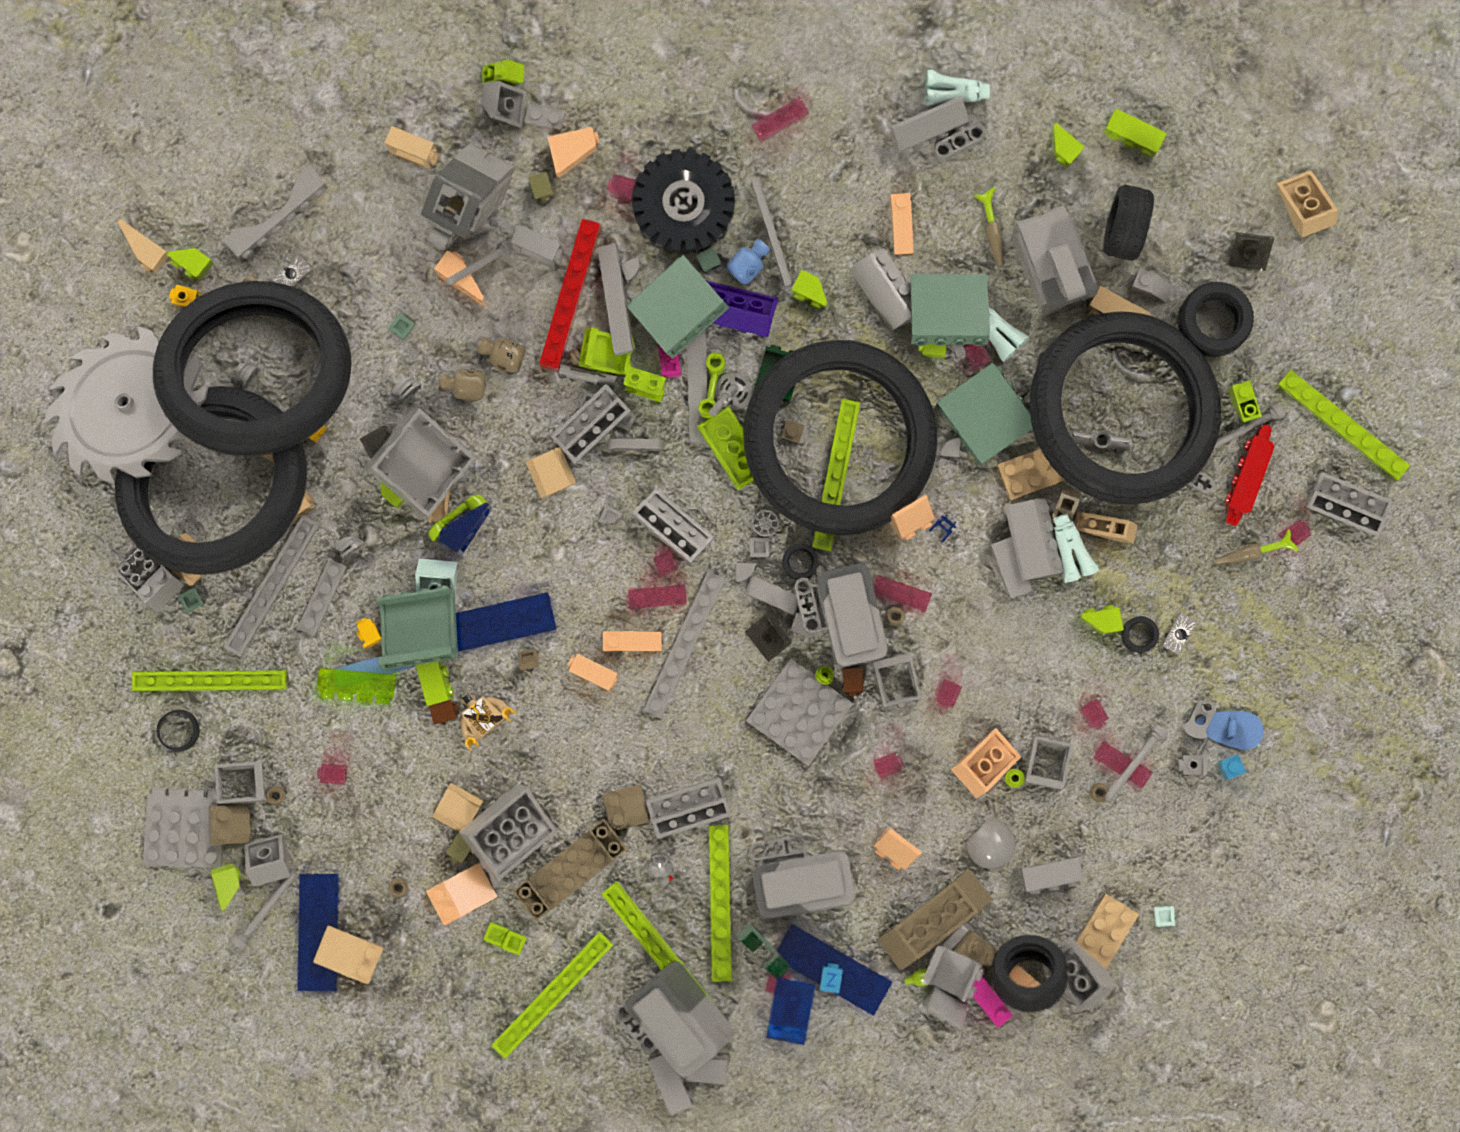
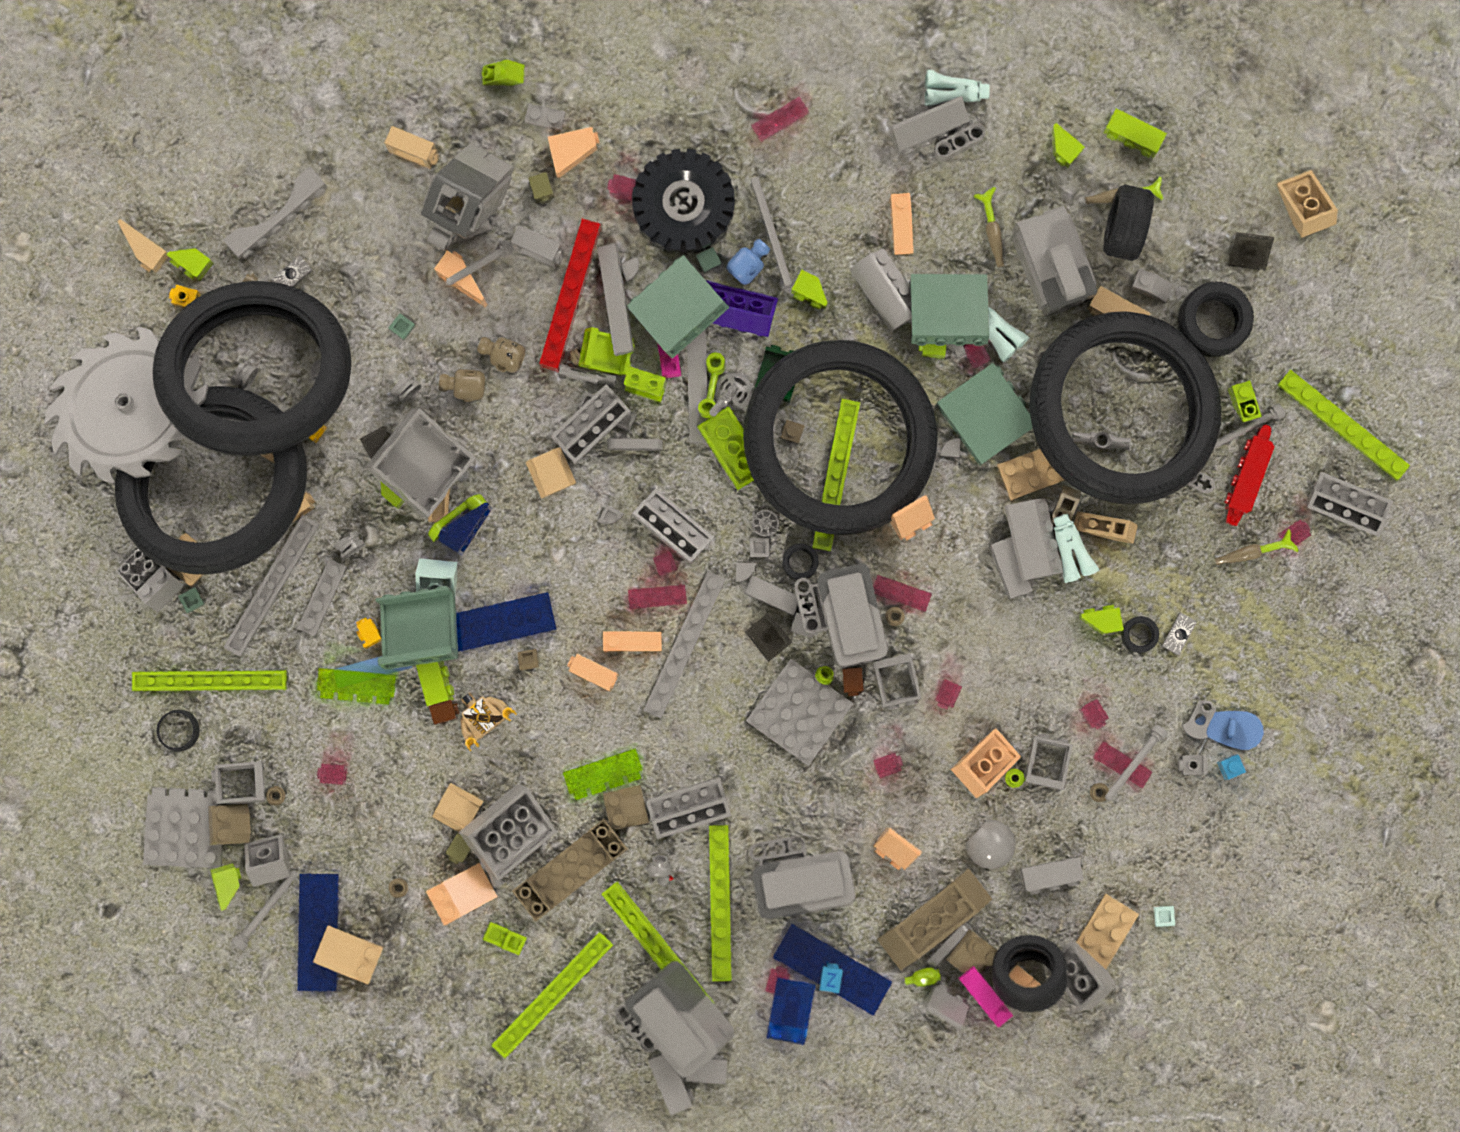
light grey slope [481,81,527,128] -> none
dark green panel [736,923,791,979] -> none
light grey panel [922,945,984,1002] -> none
clear blue piece [929,514,957,543] -> none
none -> clear neon green windscreen [562,748,643,800]
none -> dark tan piece [1085,176,1163,204]

